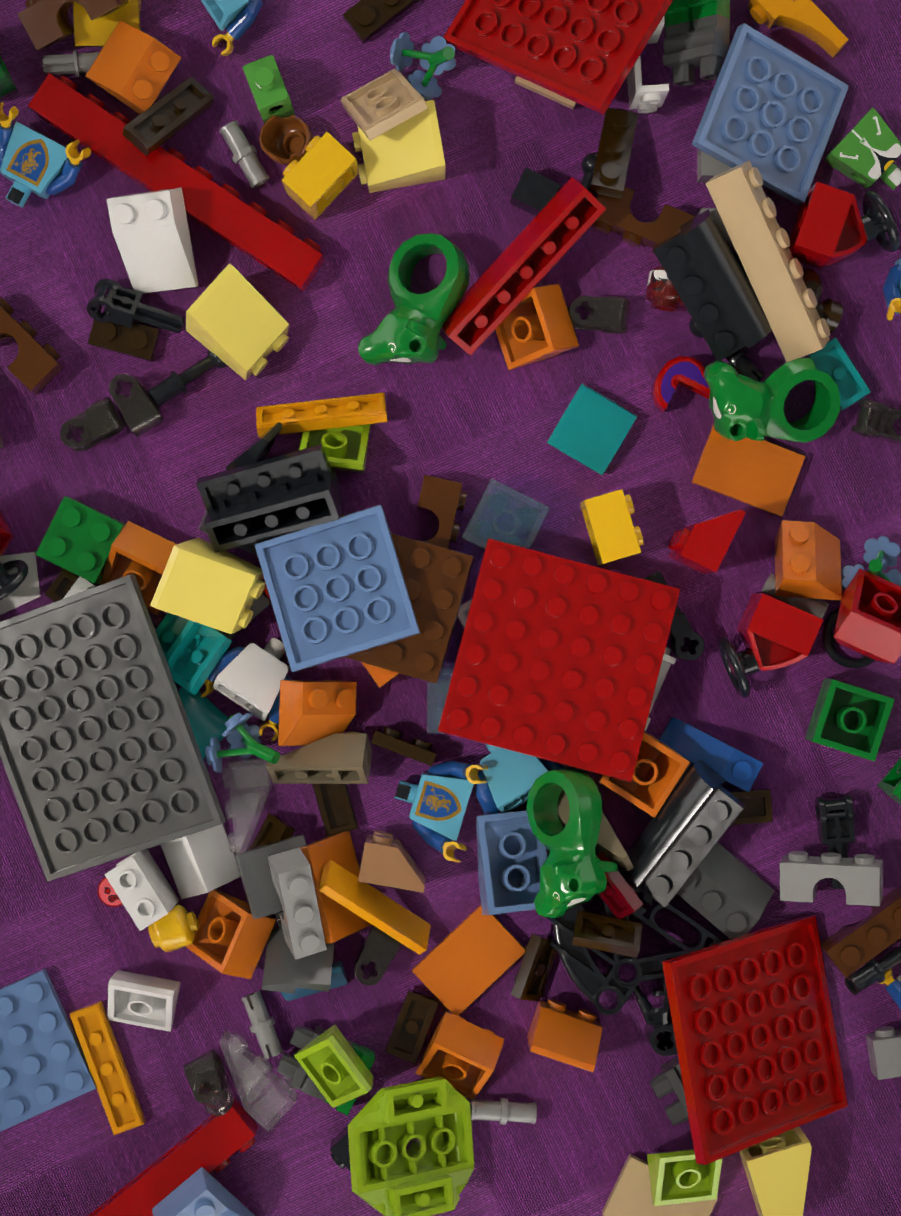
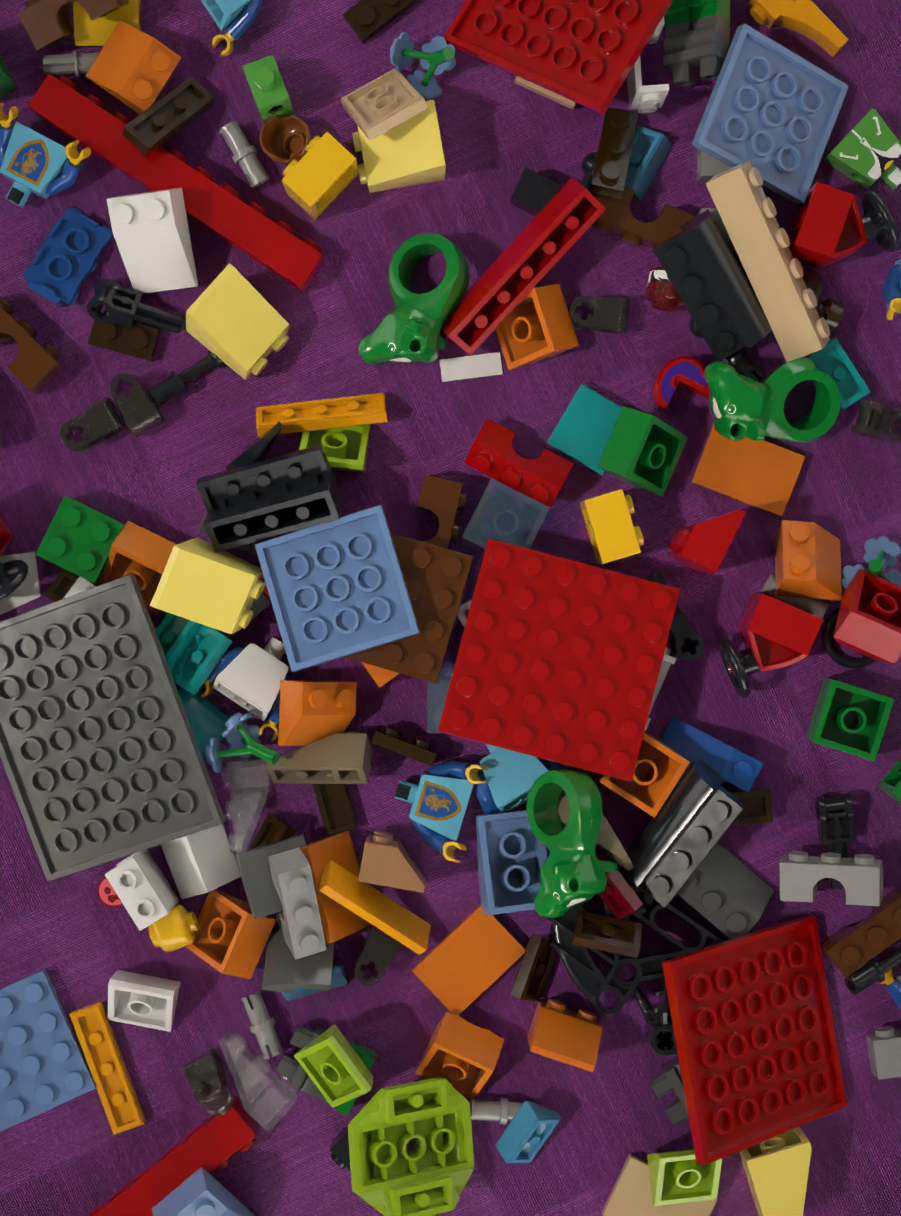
dark brown plate [385,989,439,1063] -> none
none -> blue piece [23,206,113,308]
none -> white sticker [439,352,503,382]
none -> red arch [464,418,573,508]
none -> dark azure slope [496,1101,561,1164]
none -> green brick [597,406,688,497]
none -> dark azure slope [625,125,672,200]

